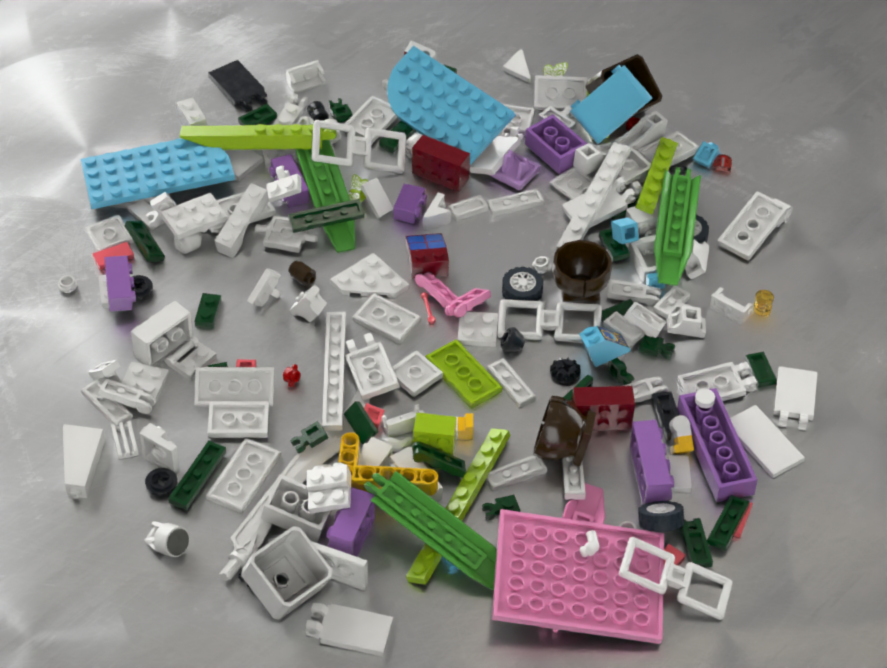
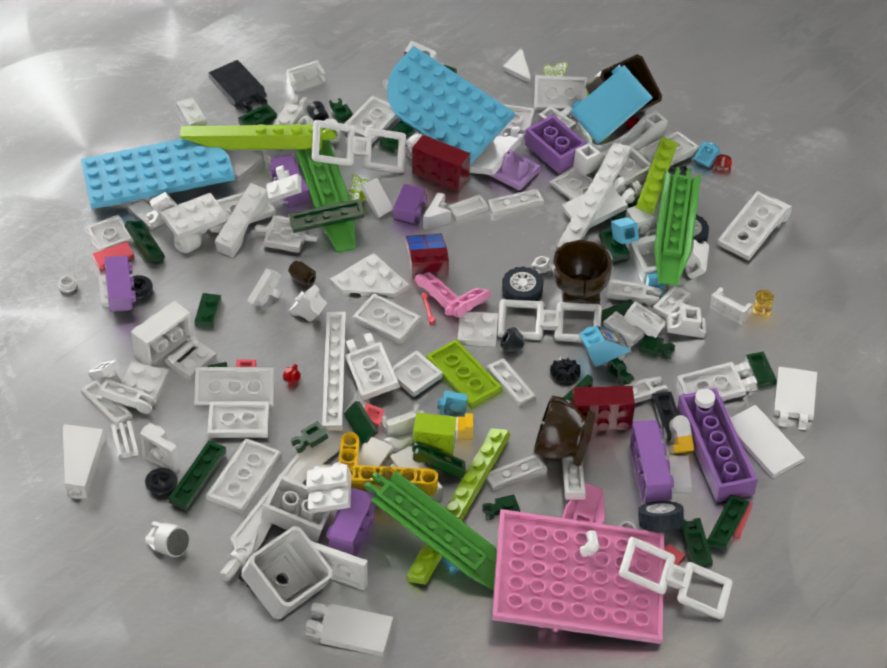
none -> medium azure bracket [437,391,468,415]

